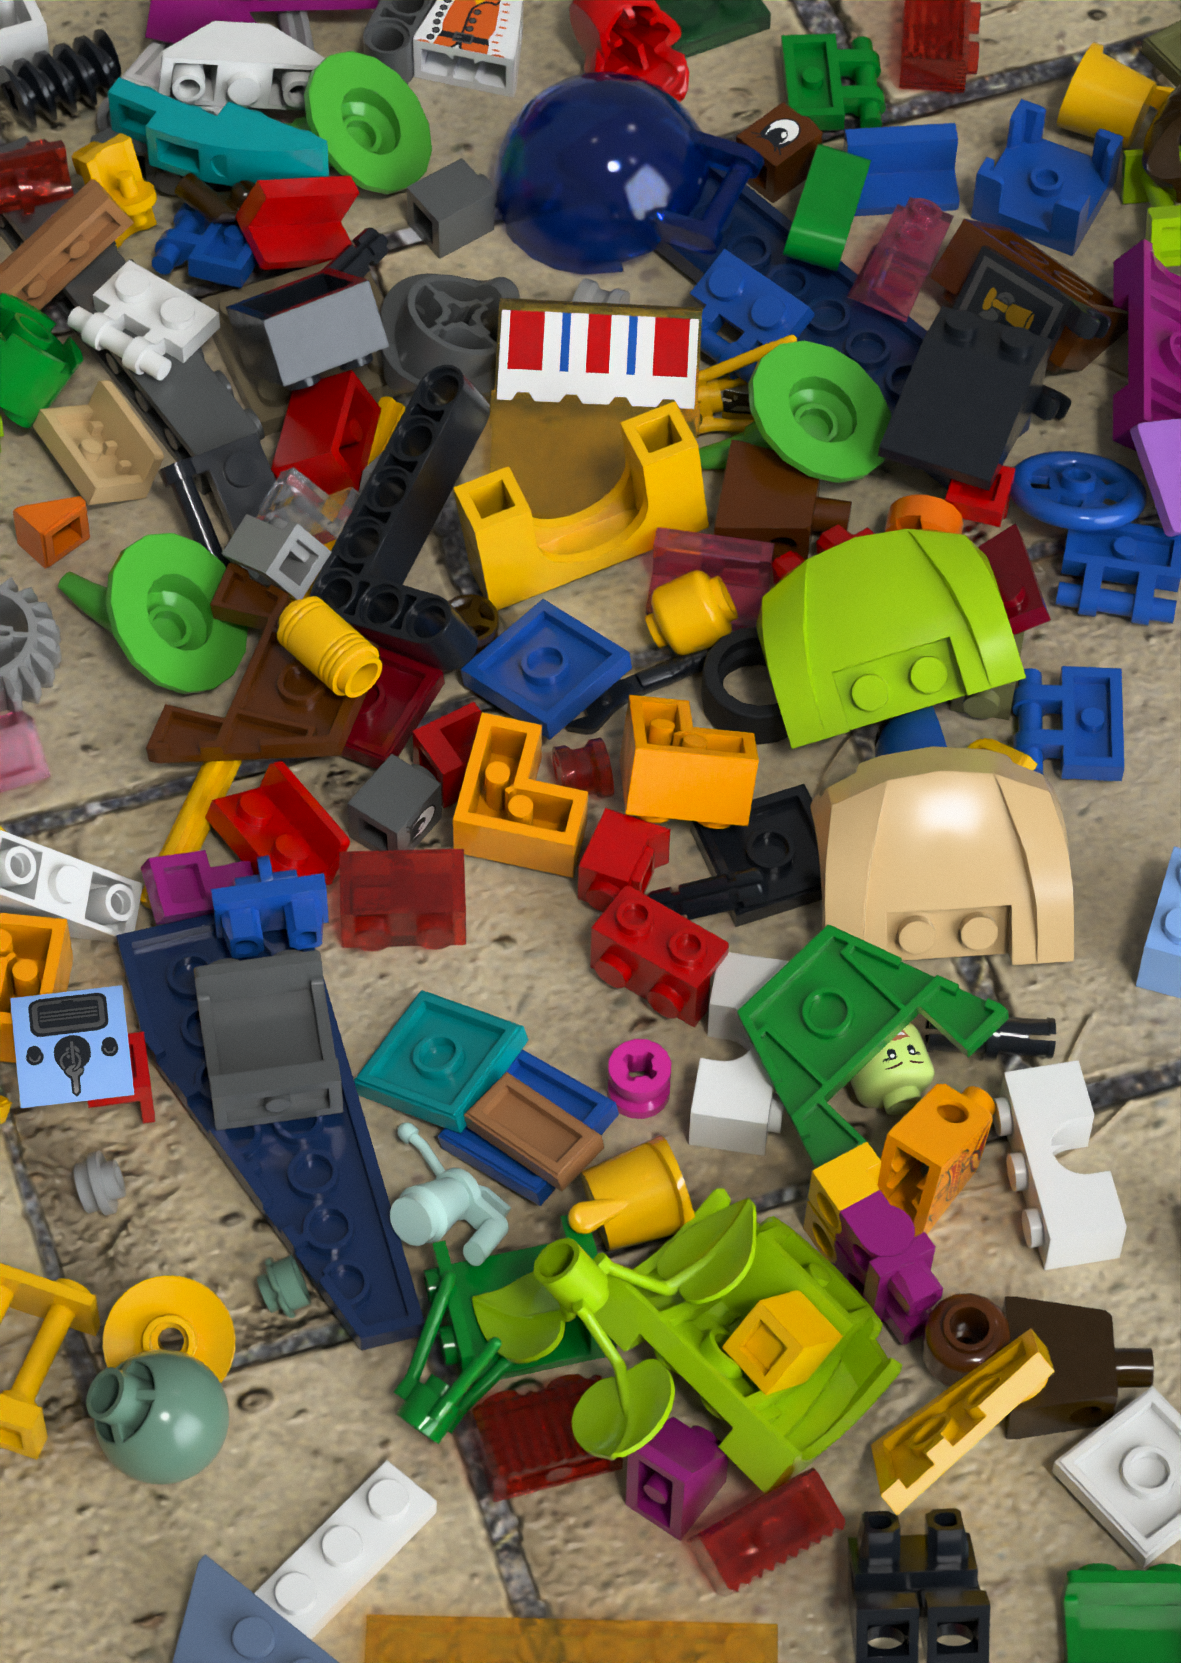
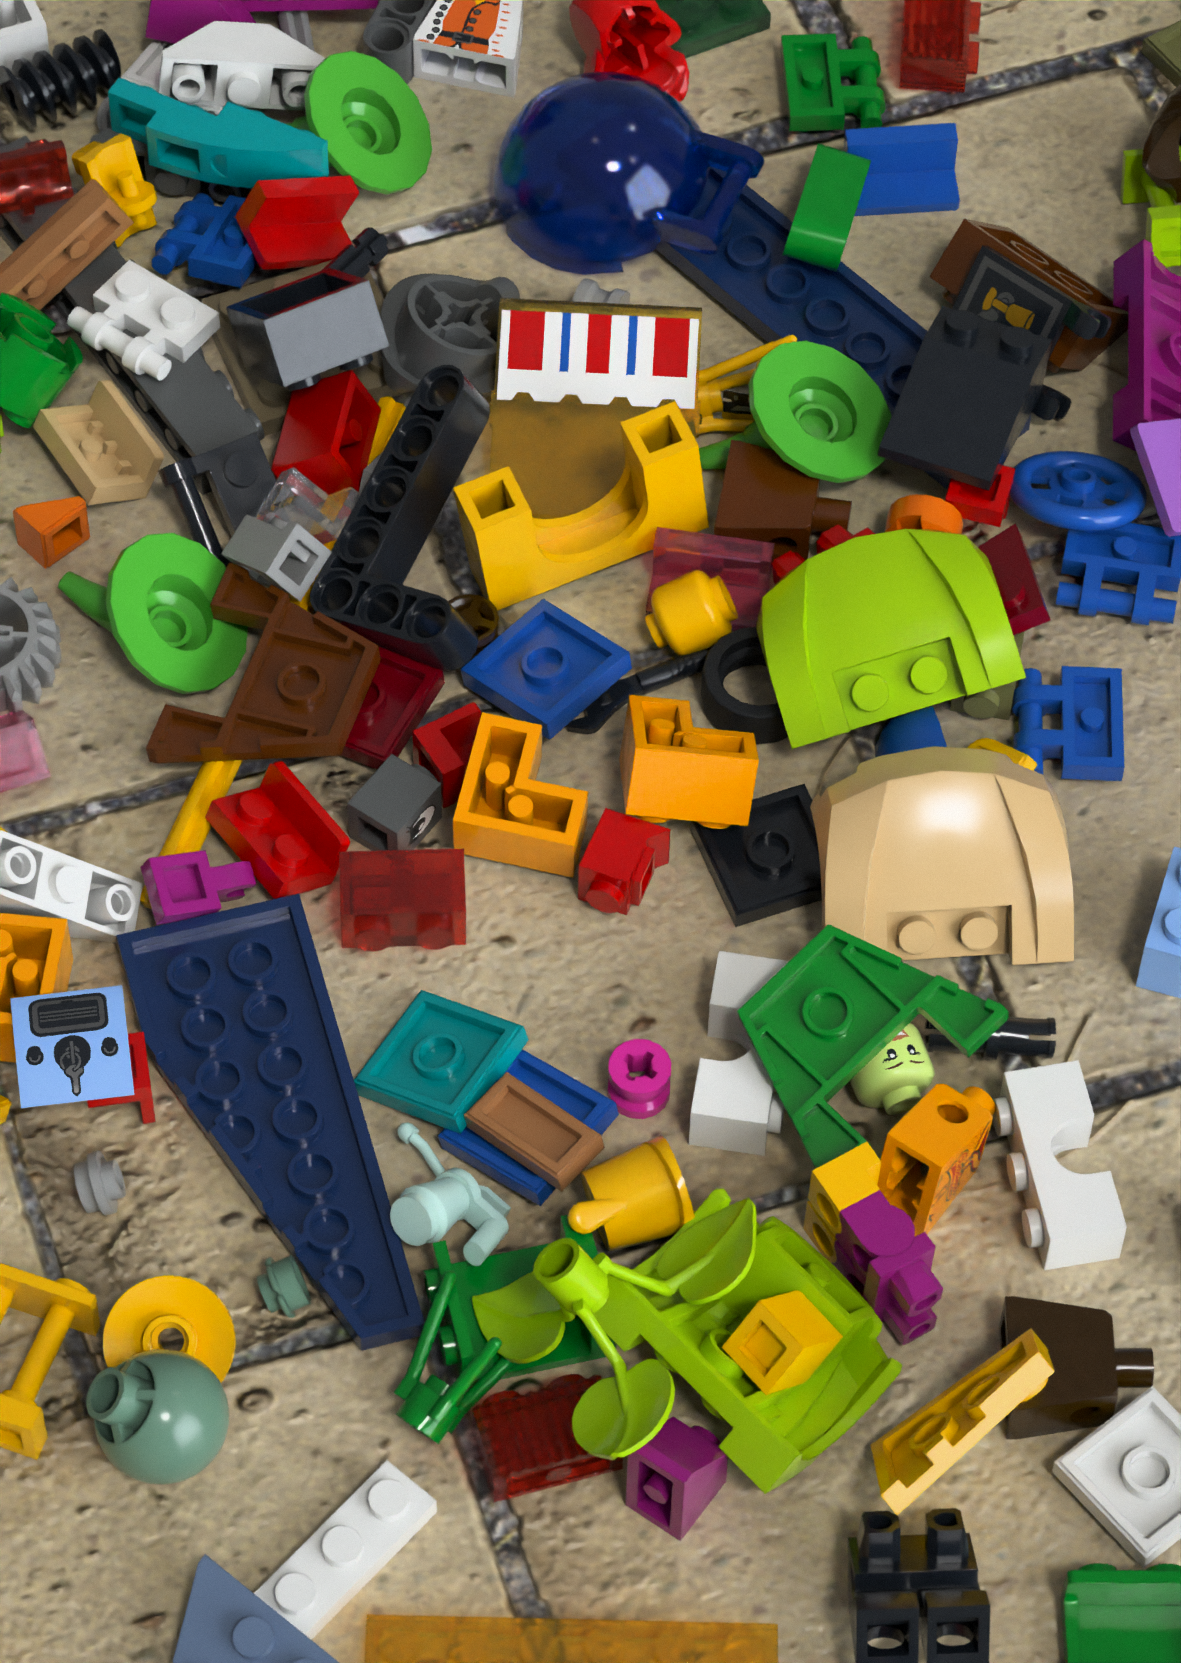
dark brown arm [175,172,255,224] -> none
dark grey panel [194,950,343,1131] -> none
blue hips [211,855,329,959] -> none
yellow head [277,596,382,698] -> none
dark grey brick [407,158,497,259] -> none
clear red wheel [552,737,614,799] -> none
red bracket [590,886,729,1028] -> none
black axle [647,866,769,920] -> none
blue plate [668,249,815,383] -> none
clear red brick [687,1467,846,1597] -> none
reddish brown brick [734,102,823,204] -> none
clear pink window [847,197,954,322] -> none
reddish brown head [921,1293,1011,1387] -> none
blue panel [971,99,1124,256] -> none
yellow hat [1057,42,1174,149] -> none

